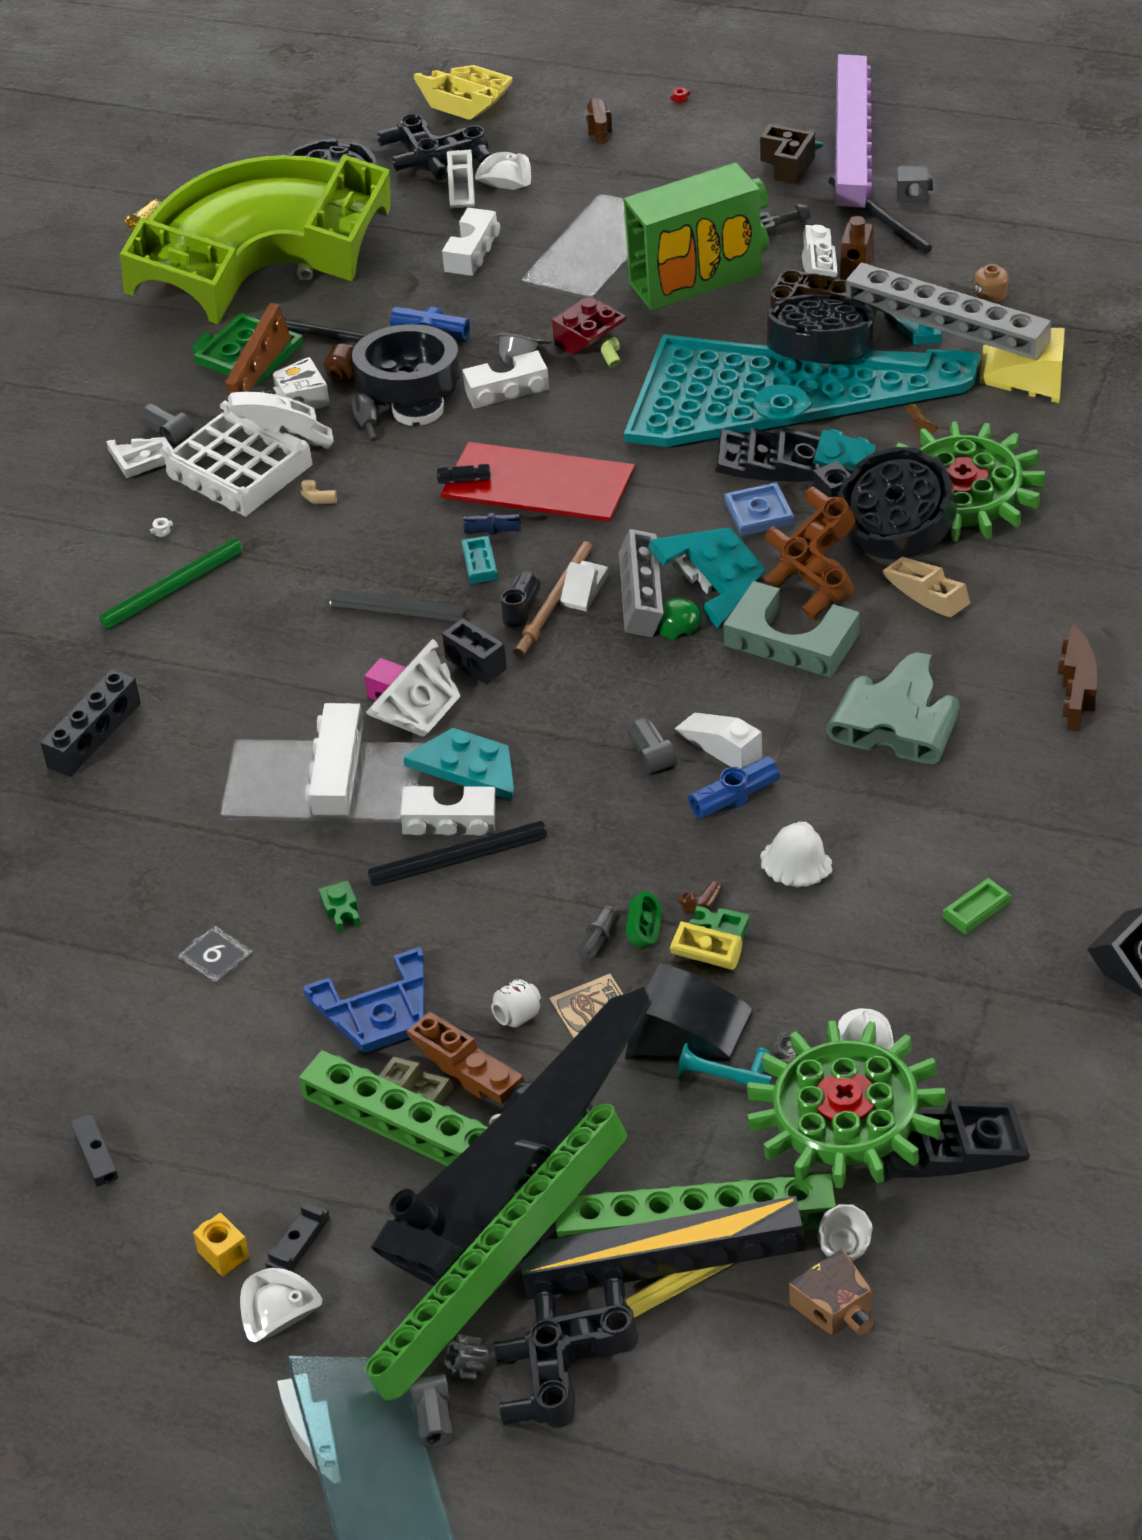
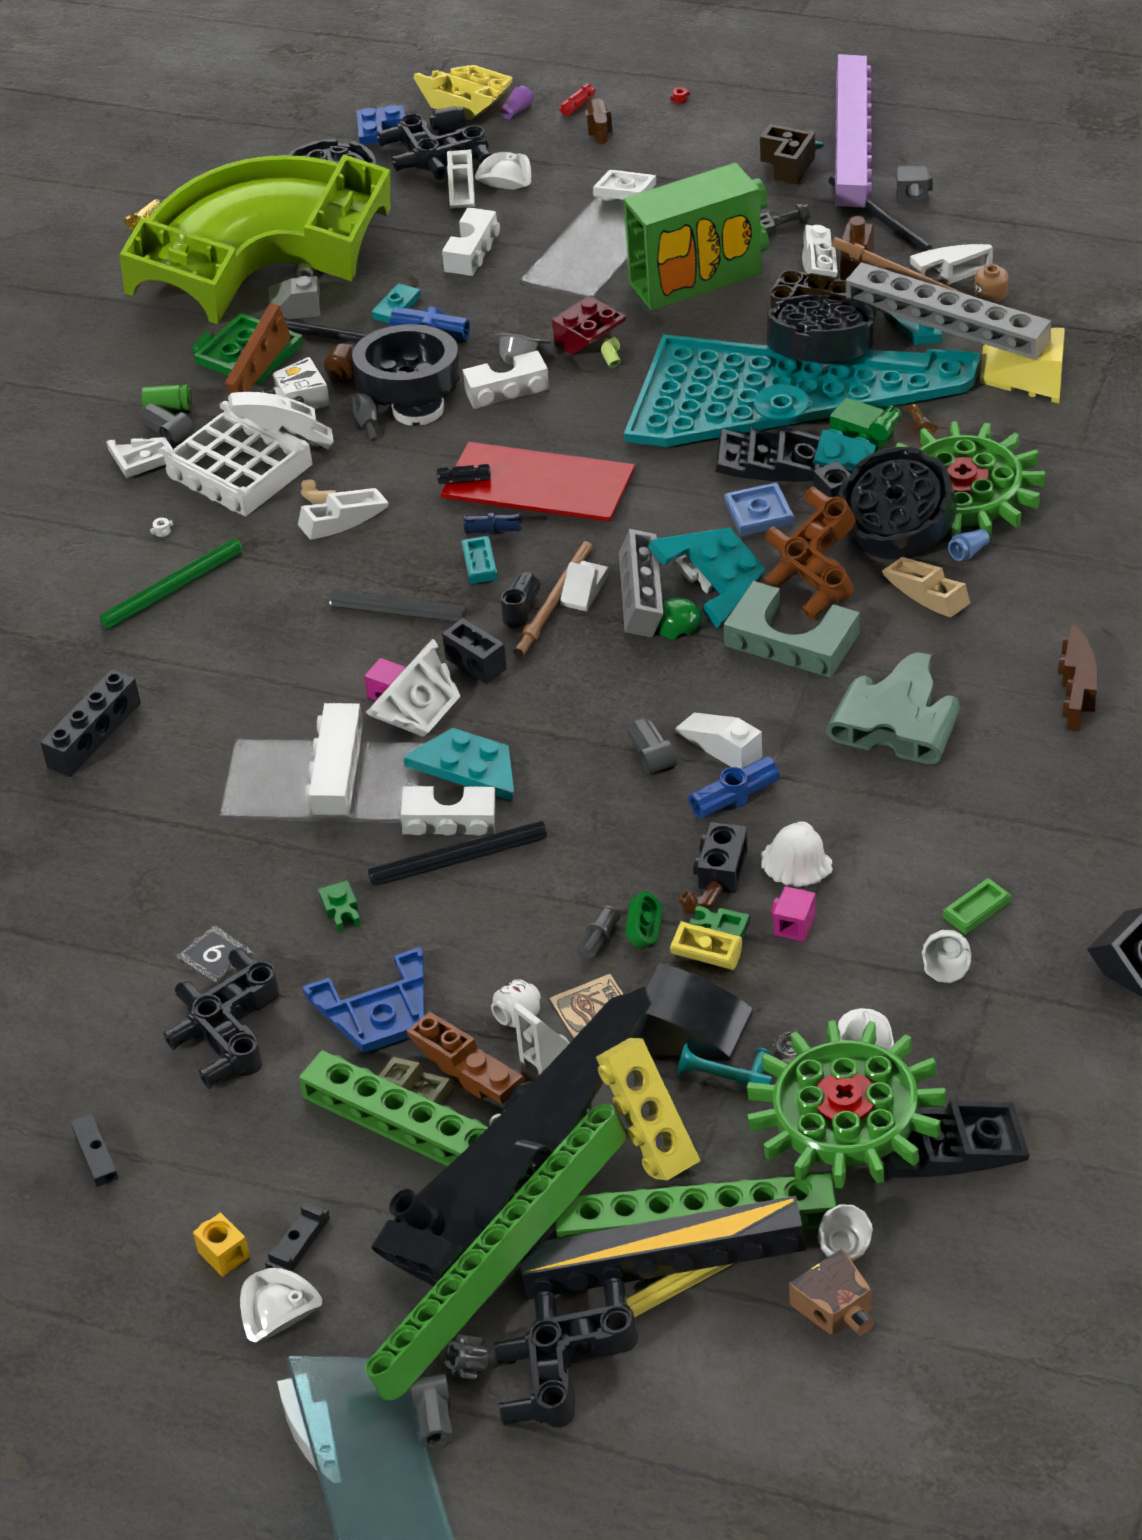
none -> bright green piece [142,384,192,412]
none -> black pin [163,947,279,1089]
none -> light grey slope [268,276,321,320]
none -> white slope [298,488,389,540]
none -> blue plate [356,105,405,145]
none -> teal plate [371,283,421,324]
none -> black brick [429,106,466,134]
none -> medium lavender cone [500,86,534,119]
none -> white slope [513,1003,570,1080]
none -> red axle [559,83,596,116]
none -> white plate [593,170,656,201]
none -> light yellow brick [596,1038,701,1181]
none -> black brick [693,822,748,893]
none -> dark pink brick [771,886,816,942]
none -> green hinge [830,398,902,452]
none -> medium nougat bar [831,237,967,295]
none -> white slope [910,244,993,285]
none -> white hair [922,930,971,983]
none -> medium blue cone [948,529,990,561]

